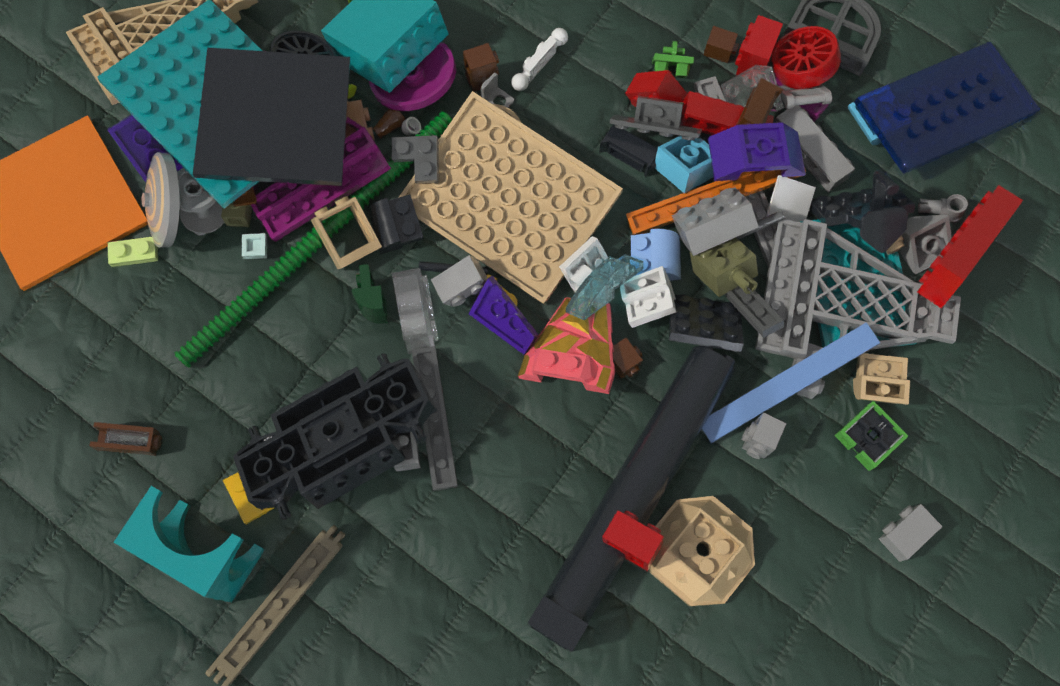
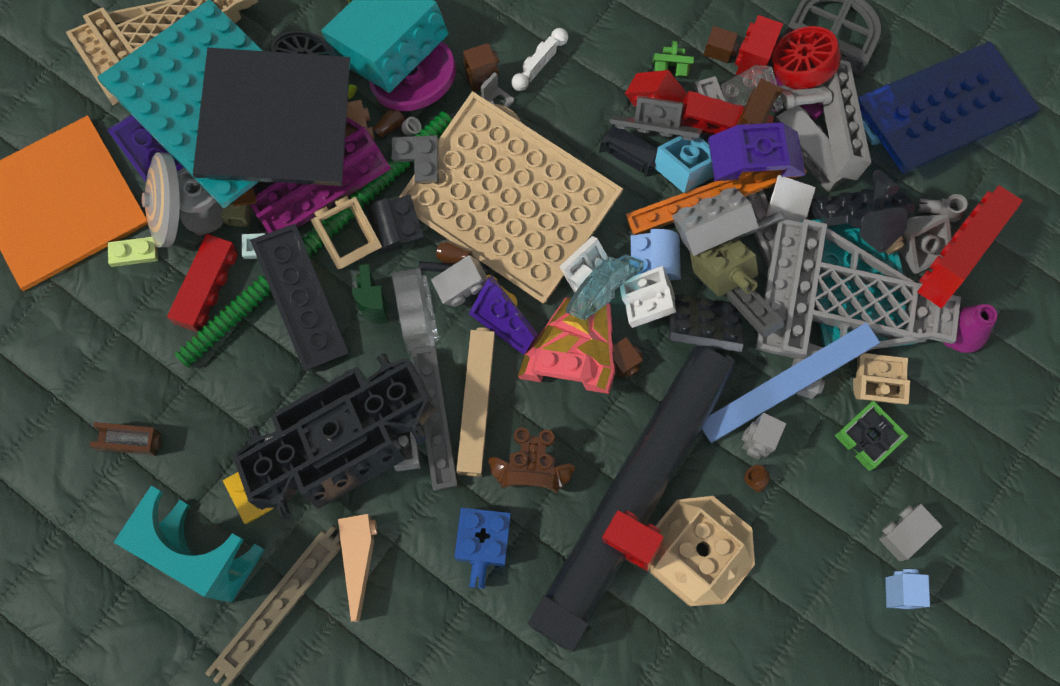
none -> red brick [167,234,238,332]
none -> black plate [250,224,349,372]
none -> light nougat slope [338,514,377,622]
none -> reddish brown cone [436,241,473,263]
none -> blue brick [454,508,511,589]
none -> tan brick [457,328,495,477]
none -> reddish brown piece [488,427,575,494]
none -> reddish brown tile [744,465,770,492]
none -> light grey brick [822,60,871,180]
none -> light blue brick [885,569,930,609]
none -> magenta cone [943,304,998,353]

